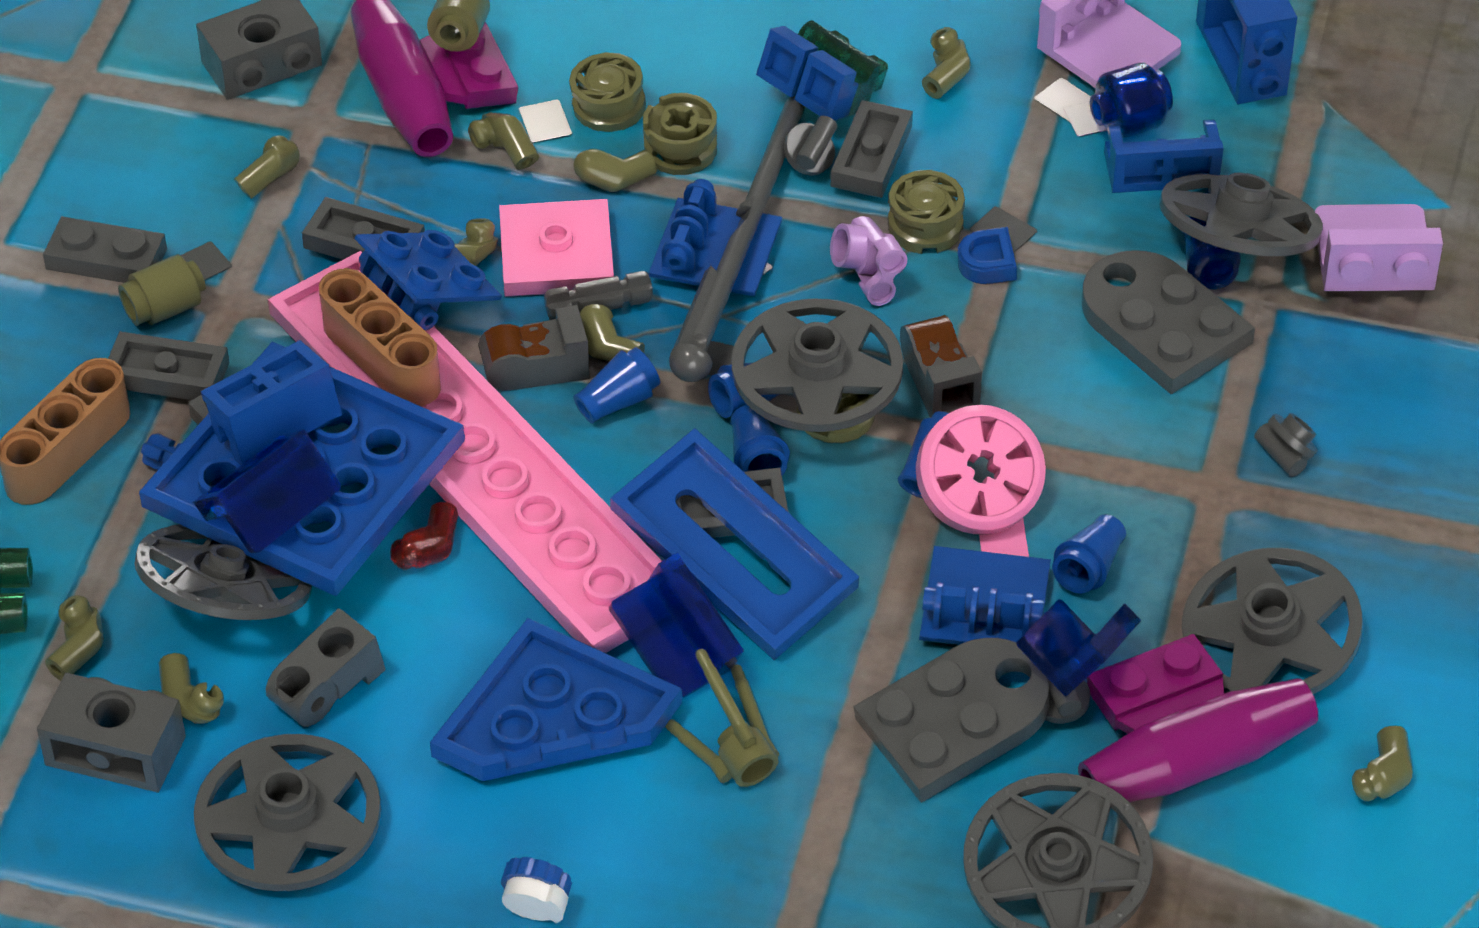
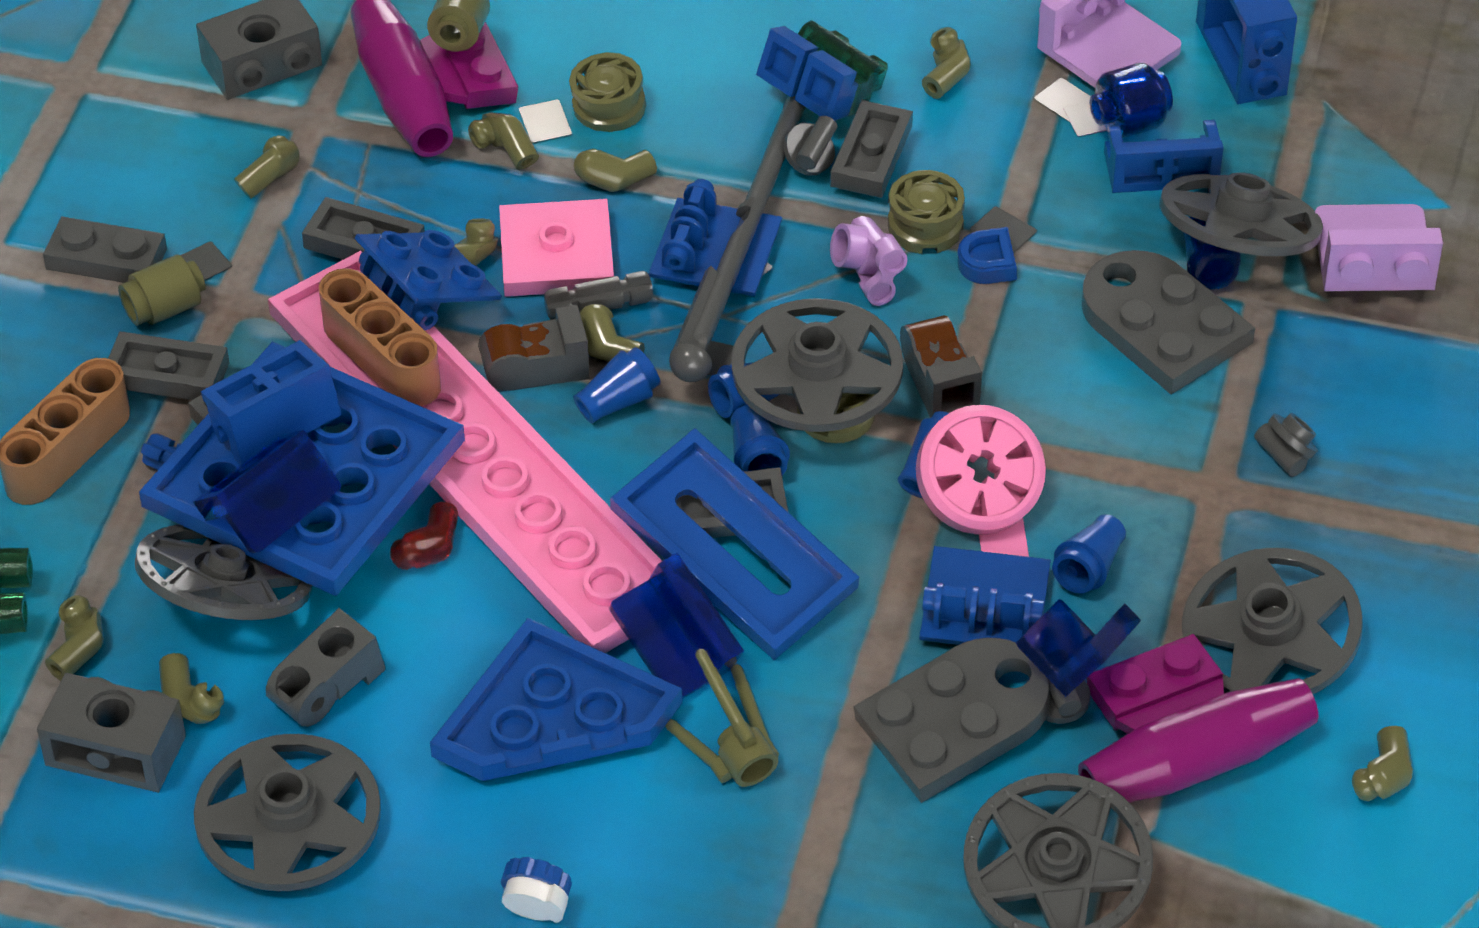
olive wheel [643,93,717,175] -> none

